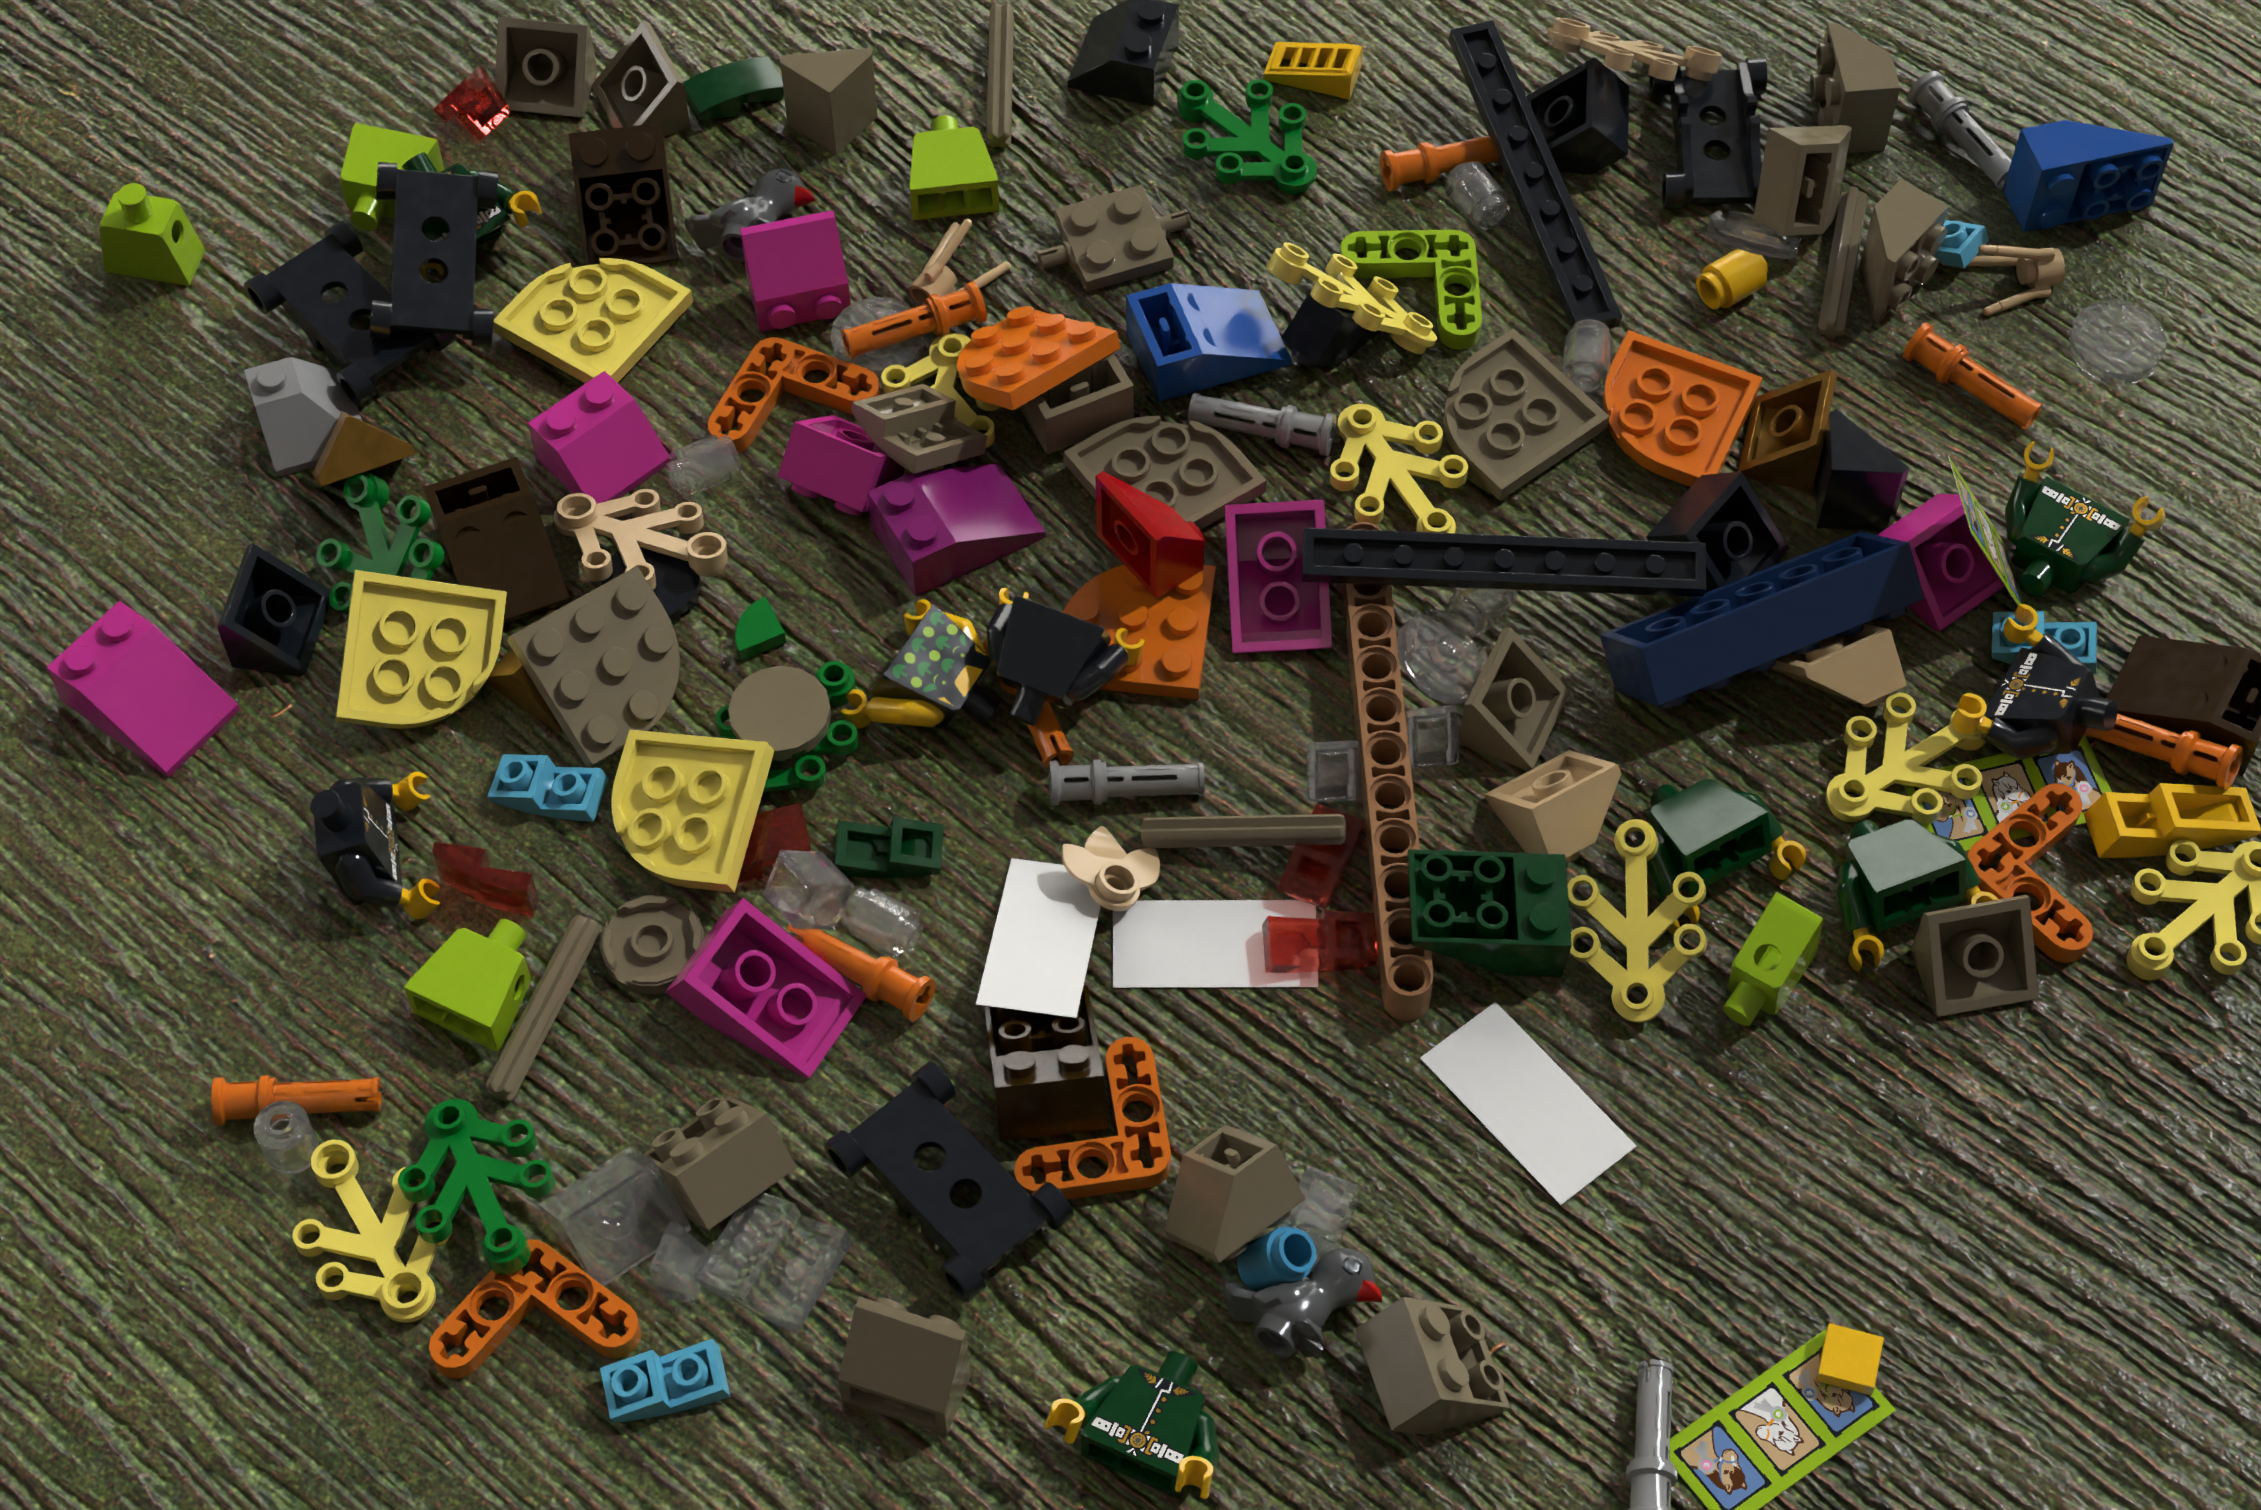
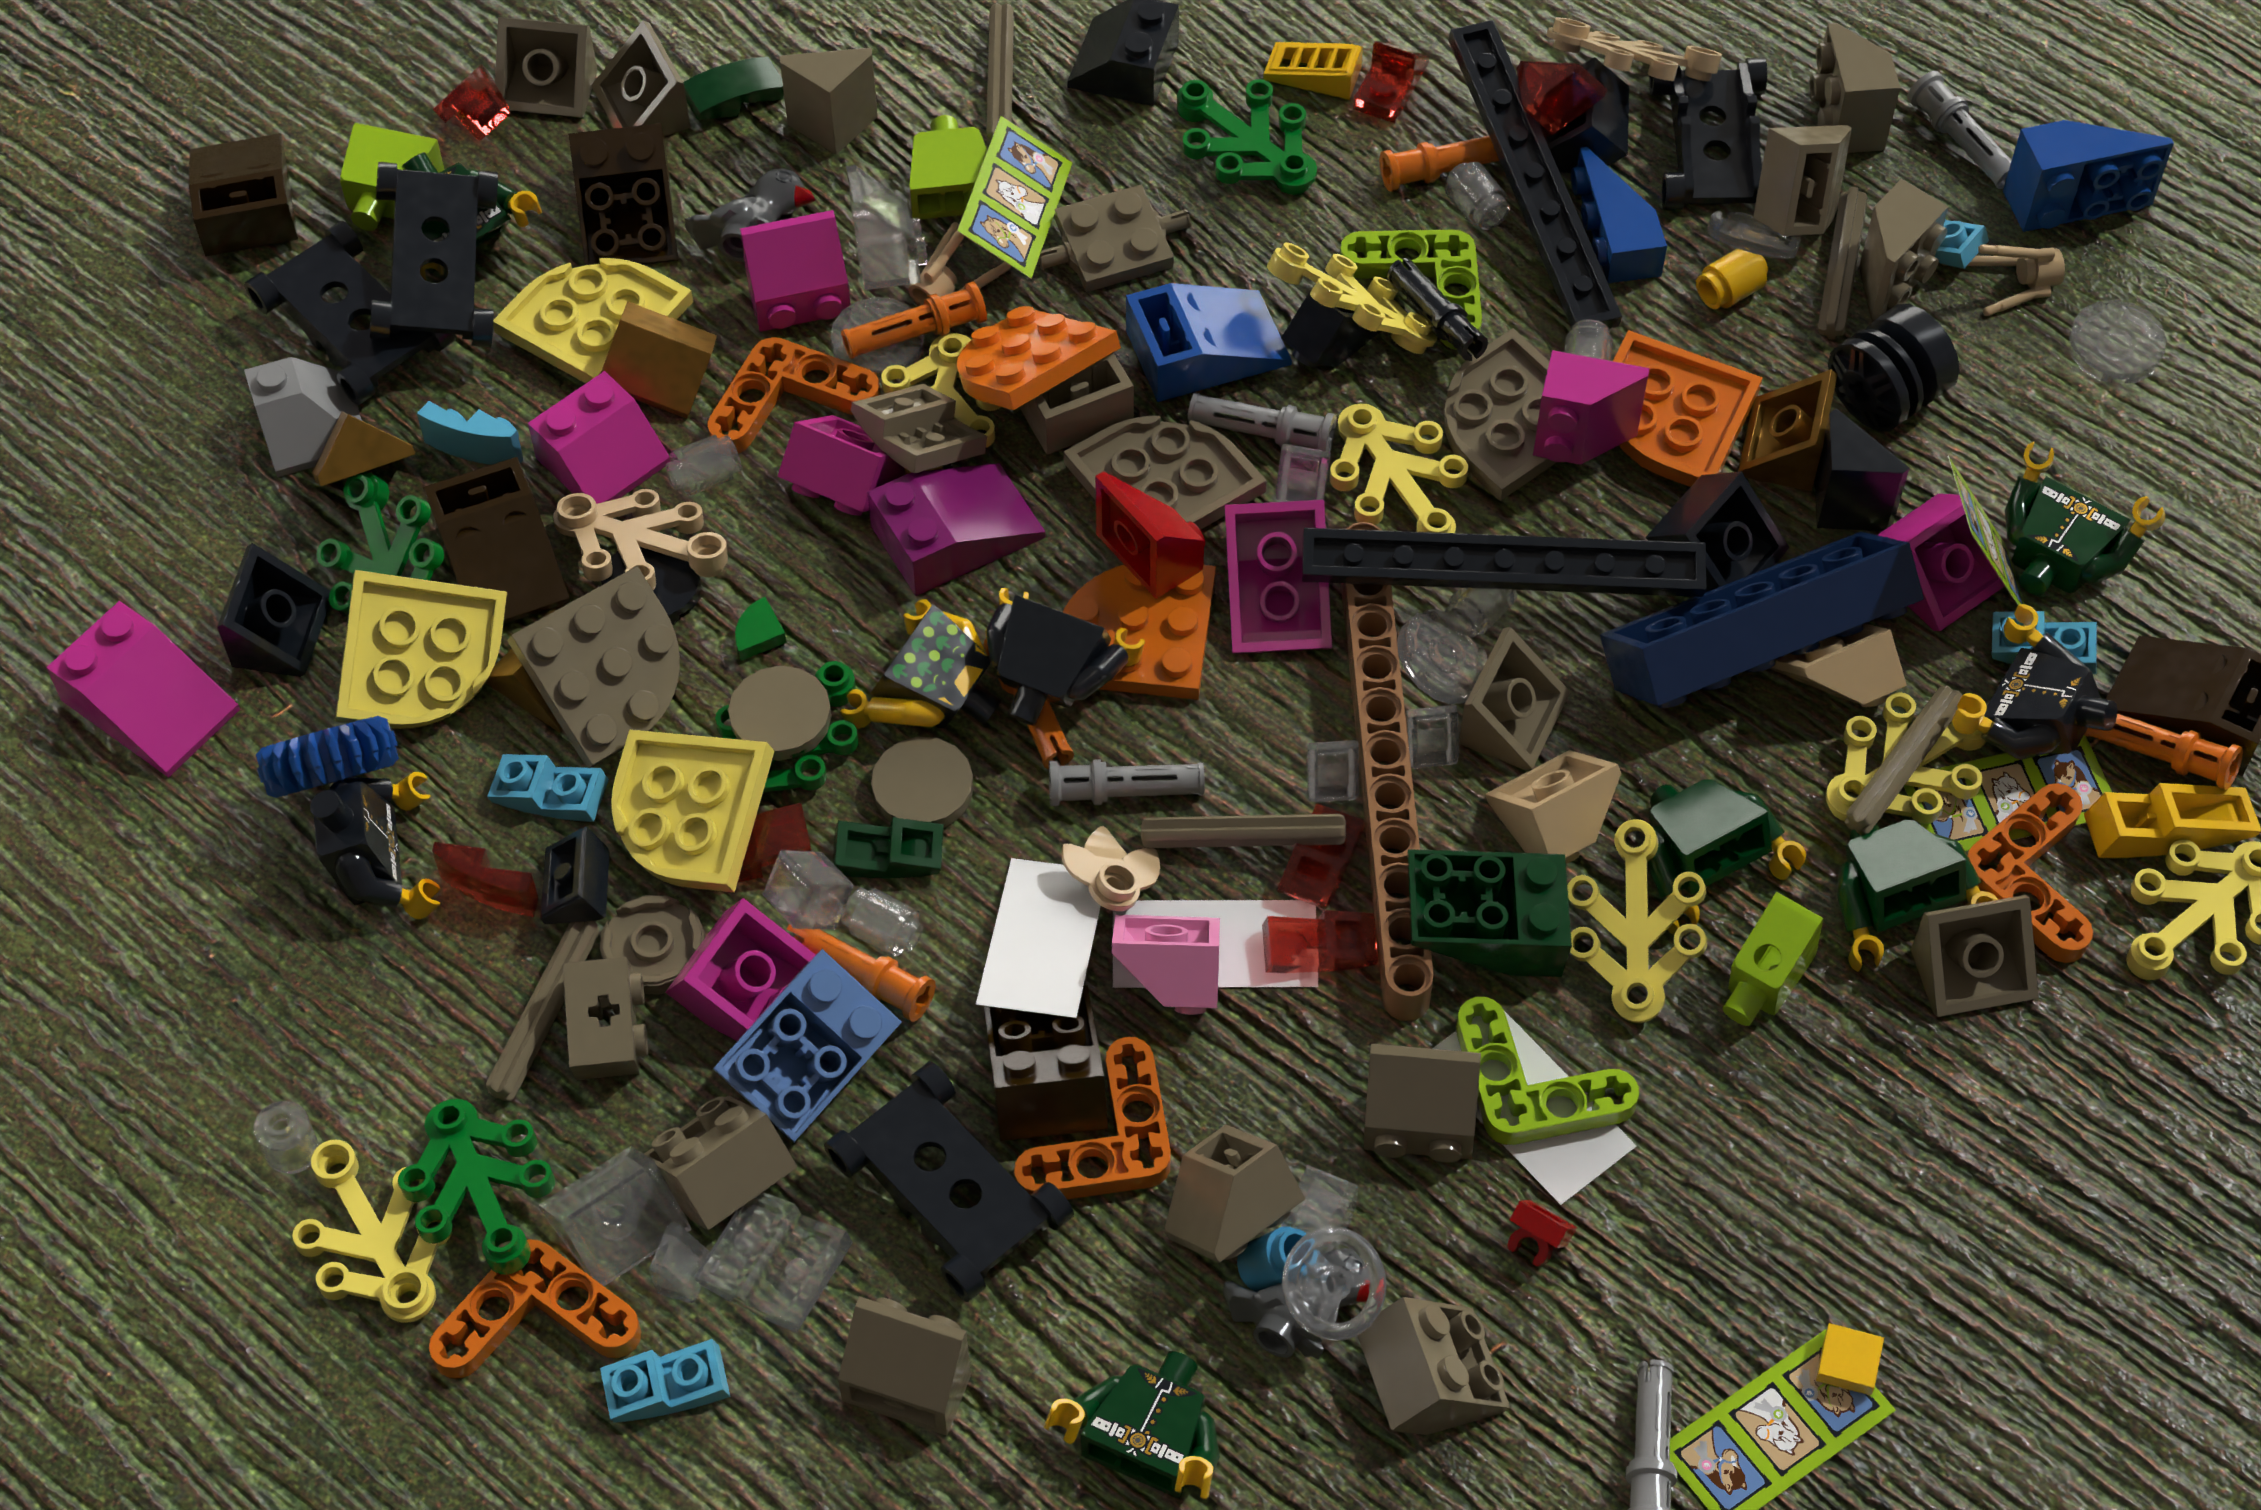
lime torso [99,183,205,286] -> none
orange pin [211,1075,382,1126] -> none
lime torso [404,919,531,1052] -> none
orange pin [1902,322,2043,431] -> none
none -> dark brown slope [189,133,298,257]
none -> blue gear [256,716,399,798]
none -> medium azure slope [417,401,524,465]
none -> black slope [540,826,610,924]
none -> dark tan brick [563,957,648,1080]
none -> pearl gold slope [601,301,717,419]
none -> medium blue slope [713,949,902,1142]
none -> clear slope [846,165,928,290]
none -> dark tan tile [871,737,973,828]
none -> sticker [957,116,1072,279]
none -> bright pink slope [1112,915,1220,1015]
none -> clear slope [1275,444,1331,502]
none -> clear piece [1282,1226,1387,1341]
none -> clear red slope [1353,41,1430,124]
none -> dark tan slope [1364,1044,1481,1163]
none -> black pin [1387,258,1488,361]
none -> lime beam [1456,997,1639,1145]
none -> red tile [1507,1200,1577,1267]
none -> clear red slope [1516,61,1608,135]
none -> dark pink slope [1533,350,1650,465]
none -> blue slope [1571,147,1667,283]
none -> black wheel [1828,304,1960,432]
none -> dark tan axle [1845,685,1962,835]

